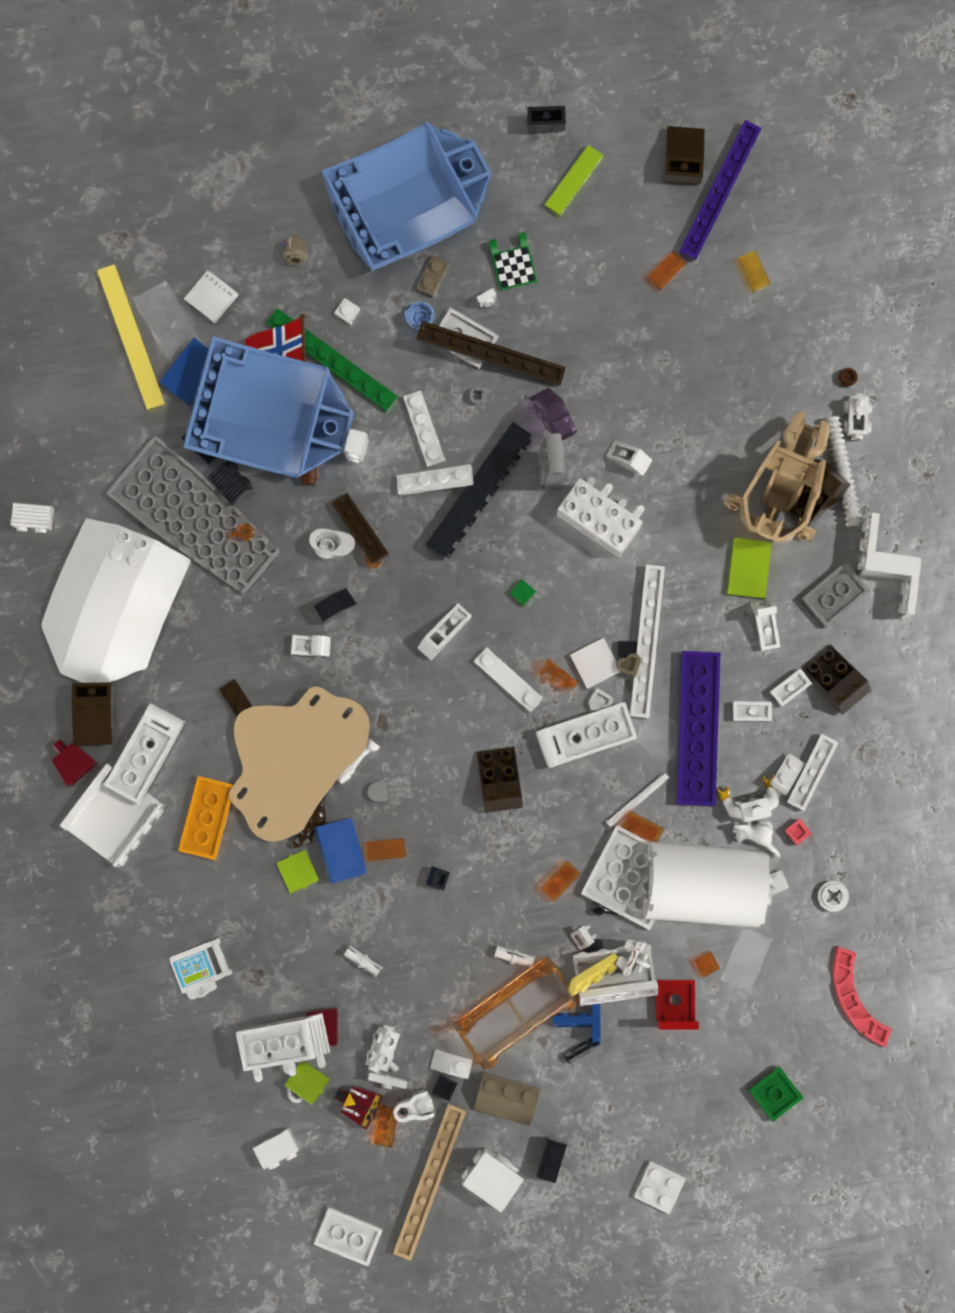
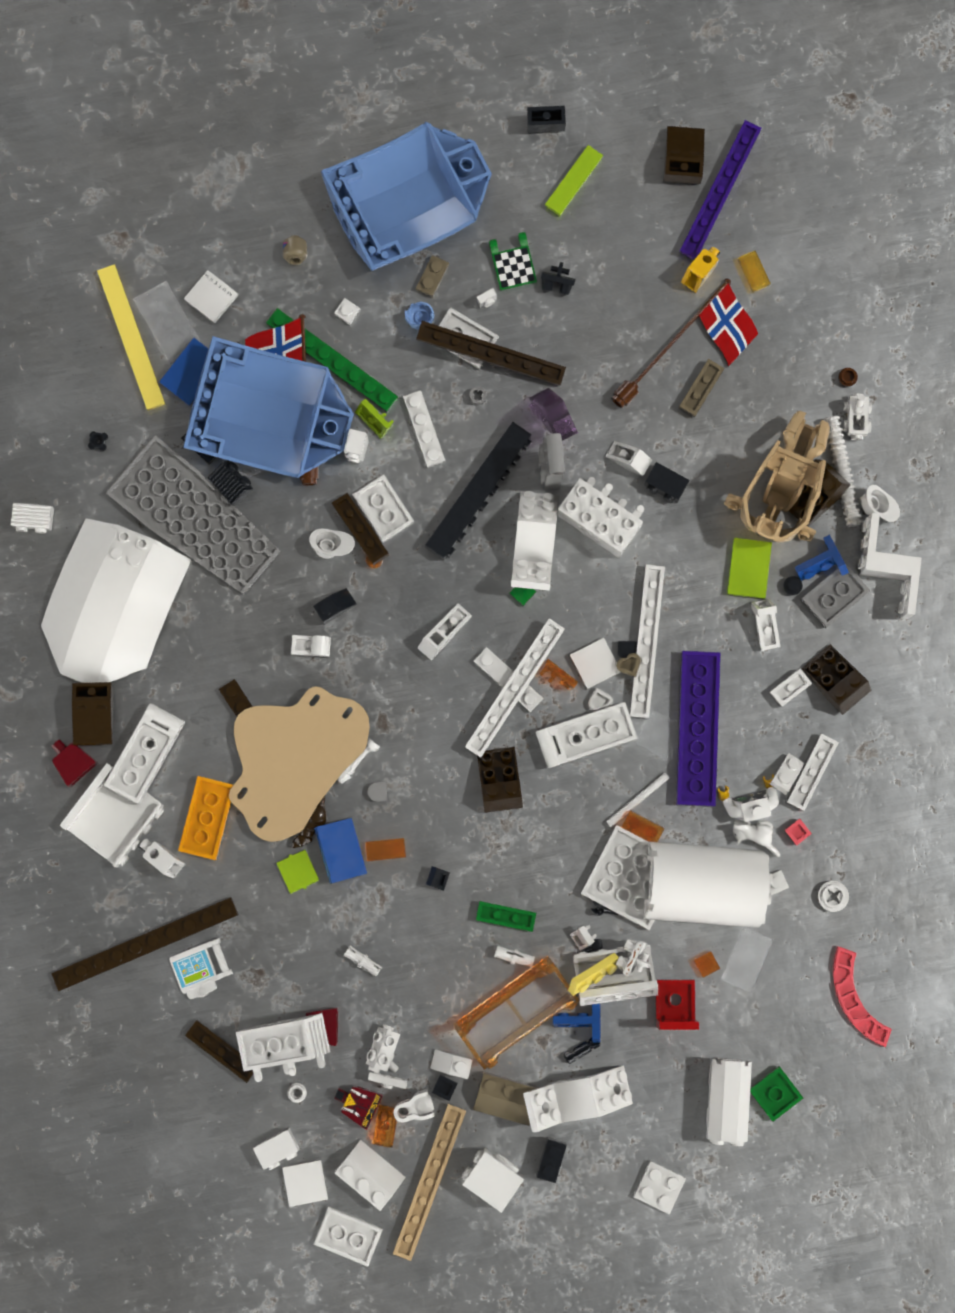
clear orange piece [231,523,255,541] -> none
lime piece [284,1061,330,1105] -> none
white plate [397,464,473,496] -> none
clear orange plate [540,861,581,902] -> none
clear orange plate [647,251,687,291] -> none
white plate [733,701,772,721] -> none
none -> dark brown plate [51,897,239,991]
none -> black plate [88,431,108,451]
none -> white torso [139,839,186,879]
none -> dark brown plate [185,1019,254,1083]
none -> white tile [282,1160,328,1207]
none -> white slope [335,1140,406,1211]
none -> white tile [352,474,415,543]
none -> lime plate [355,399,394,439]
none -> white plate [465,618,565,758]
none -> green plate [476,901,537,932]
none -> white bracket [511,491,558,591]
none -> white bracket [523,1065,633,1132]
none -> black hips [541,262,576,295]
none -> flag [611,278,758,408]
none -> black brick [644,462,690,503]
none -> dark tan plate [679,359,725,417]
none -> yellow torso [681,247,720,293]
none -> white brick [706,1058,752,1146]
none -> black plate [783,576,803,595]
none -> blue bracket [795,535,849,581]
none -> white piece [858,484,900,522]

